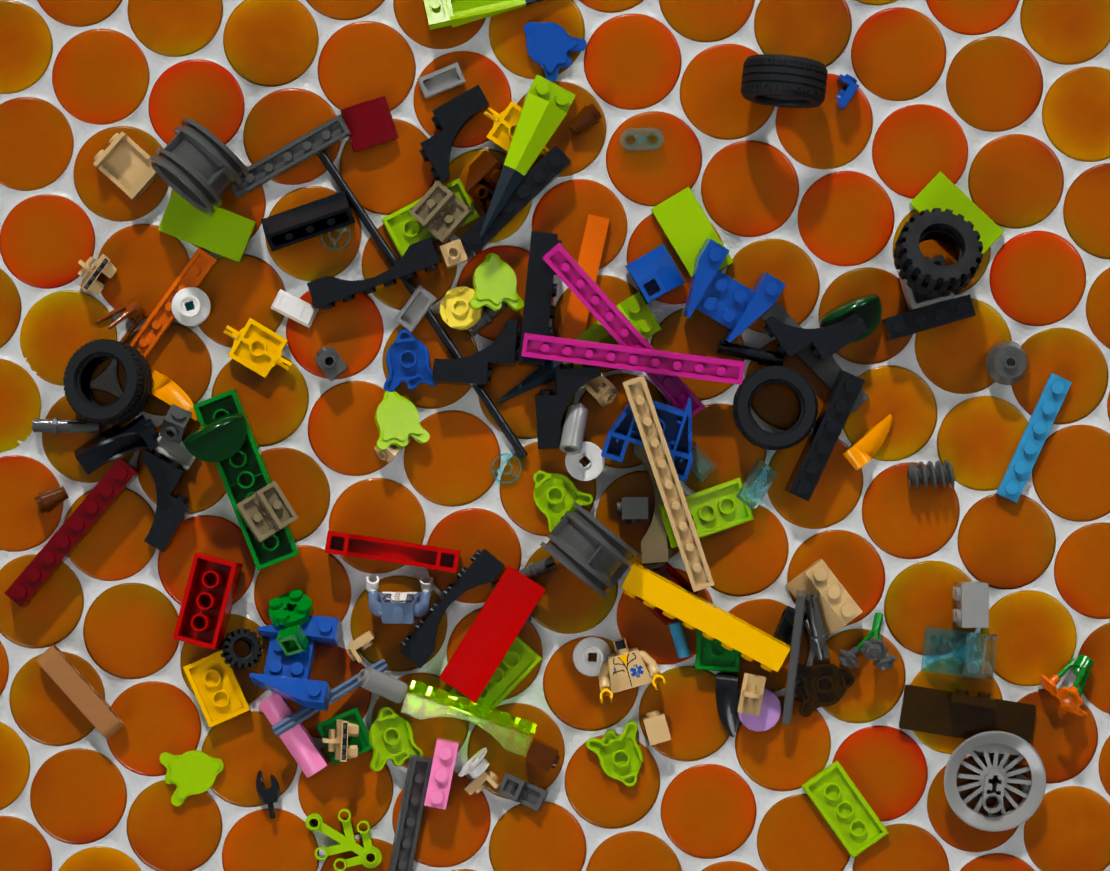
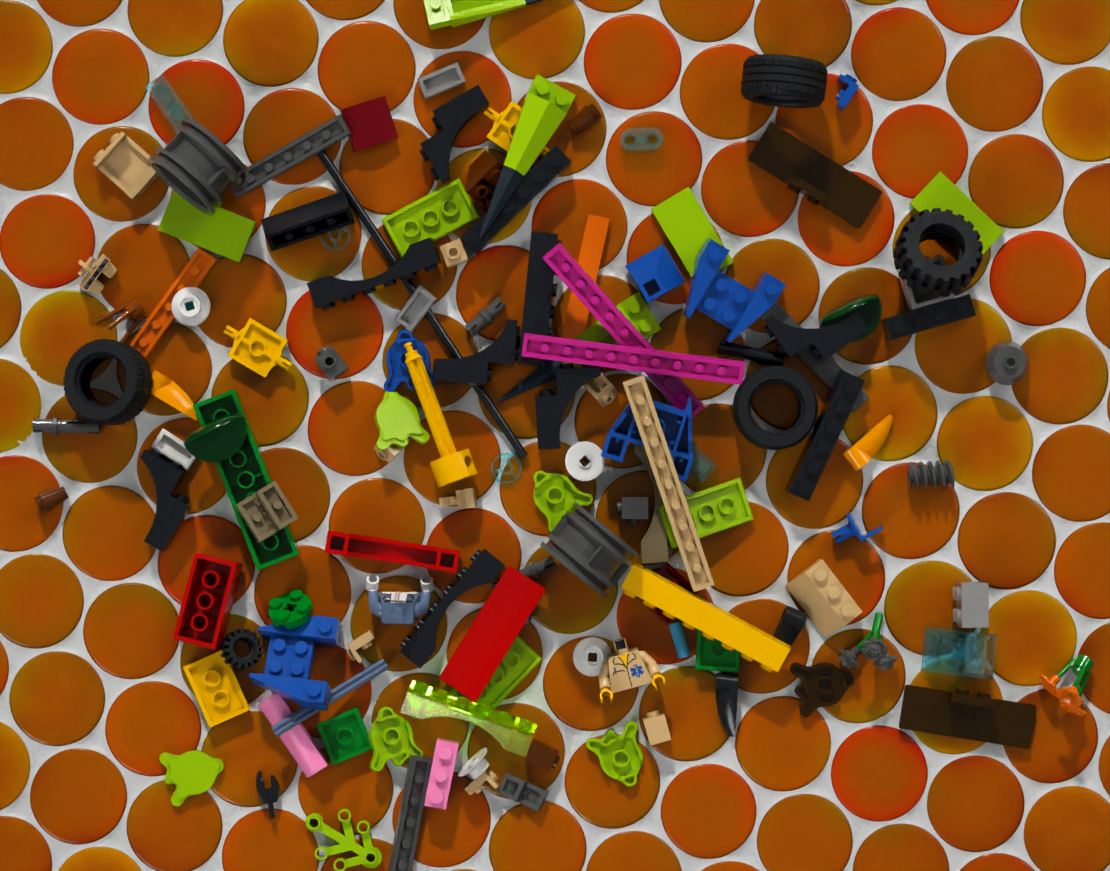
dark red brick [5,458,140,608] -> none
medium nougat beam [37,645,125,740] -> none
black arch [74,414,159,475] -> none
dark grey brick [160,404,192,444] -> none
white tile [270,289,319,328] -> none
green slope [276,624,309,657] -> none
tan hips [322,719,359,762] -> none
light grey brick [357,666,408,704] -> none
dark tan slope [409,180,473,244] -> none
light yellow tile [440,286,483,330] -> none
lime tile [469,253,524,311] -> none
blue tile [524,22,587,82] -> none
light grey brick [559,403,588,455] -> none
clear light blue plate [736,460,778,509] -> none
tan hips [737,672,766,716] -> none
lavender tile [737,688,781,732] -> none
dark grey tile [782,590,806,724] -> none
lime tile [801,760,889,858] -> none
dark grey pin [805,594,830,660] -> none
light grey piece [943,731,1046,832] -> none
dark azure plate [996,373,1072,503] -> none
none -> clear light blue plate [145,74,197,129]
none -> yellow piece [404,342,478,488]
none -> tan piece [439,488,477,509]
none -> dark brown bracket [748,123,882,229]
none -> blue bracket [831,512,884,544]

